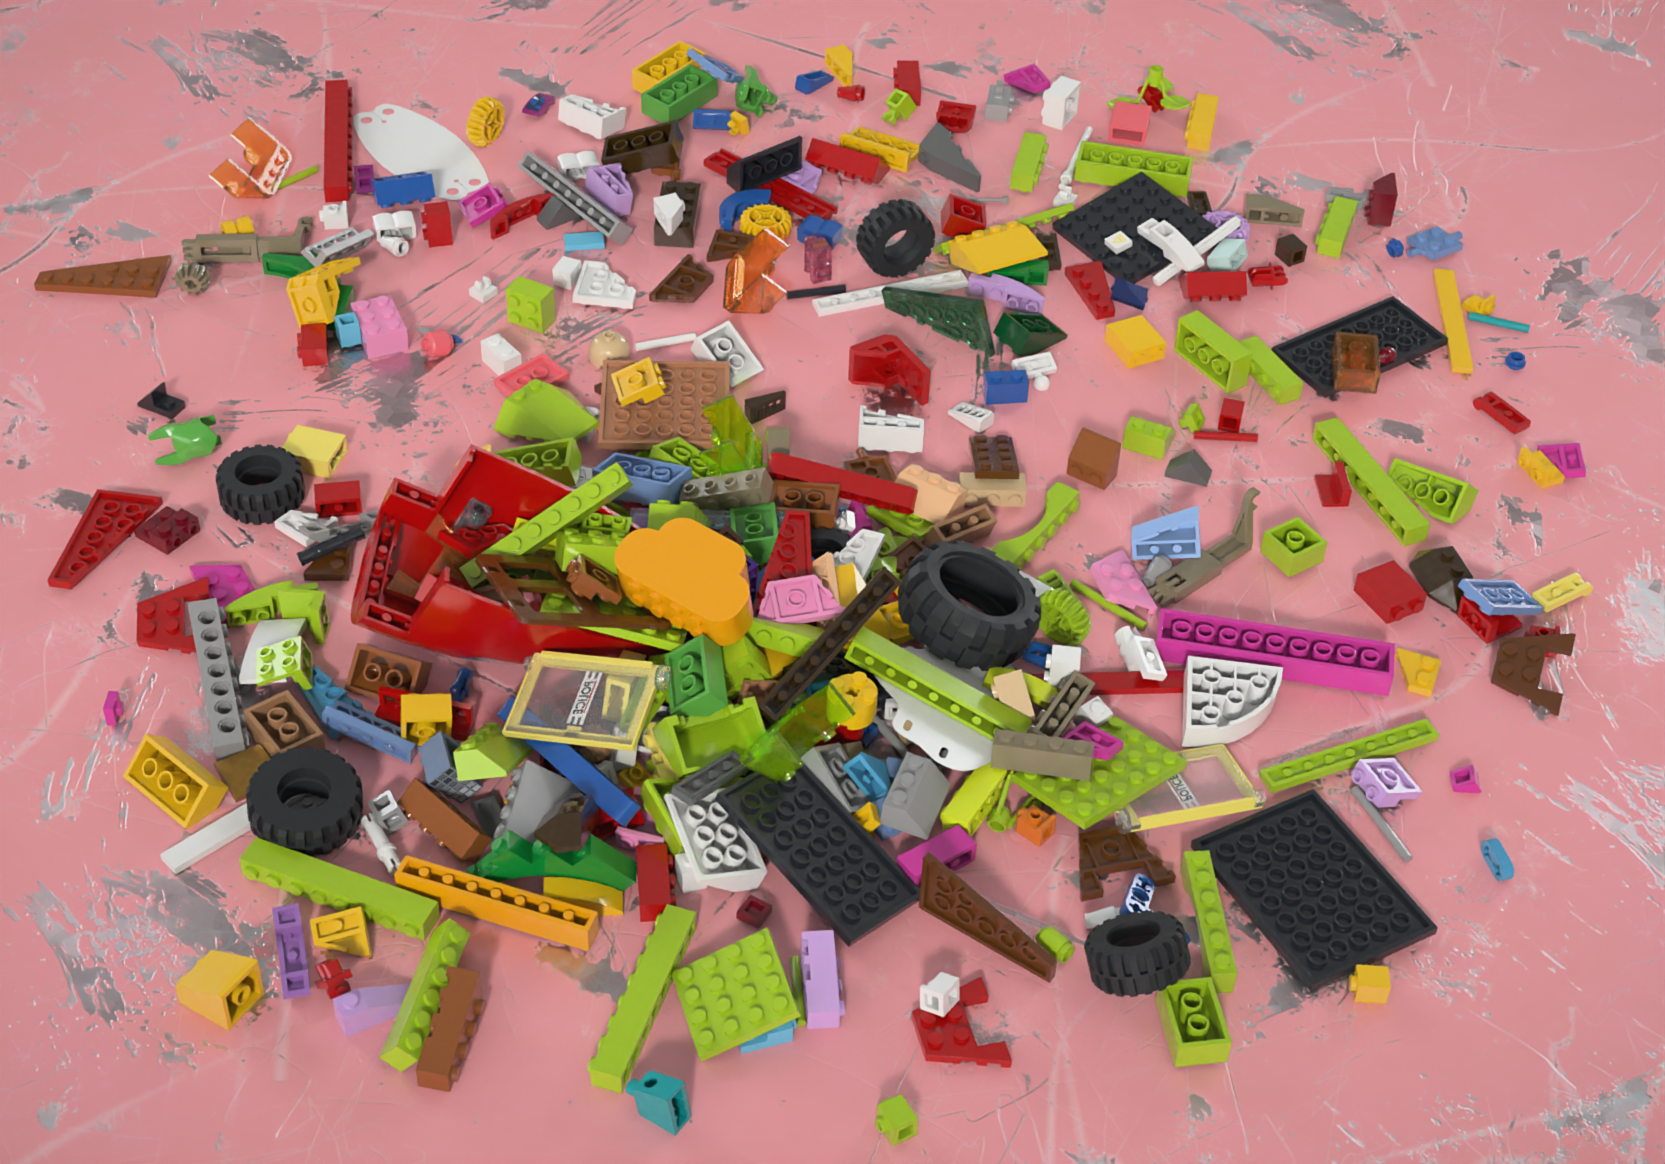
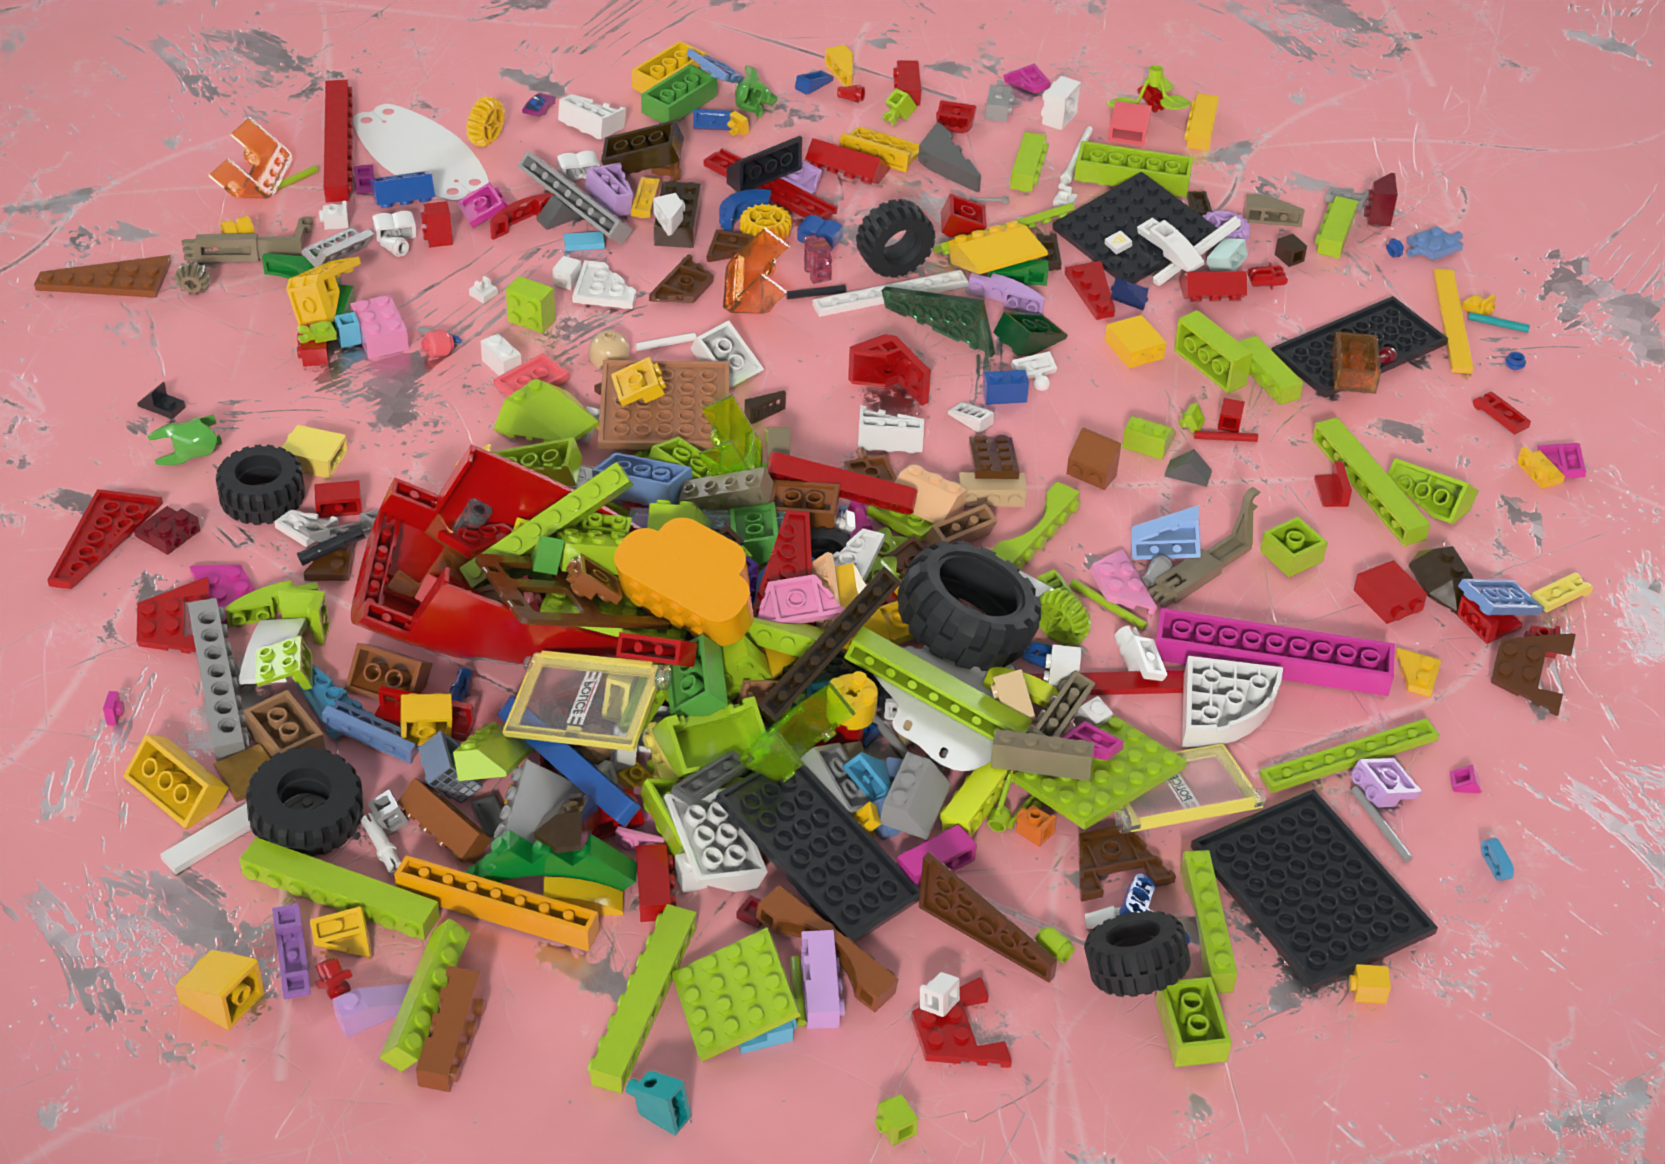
none -> lime plate [297,321,337,343]
none -> bright green slope [531,536,564,575]
none -> red brick [616,632,697,667]
none -> yellow plate [631,177,660,218]
none -> dark orange arch [756,885,898,1013]

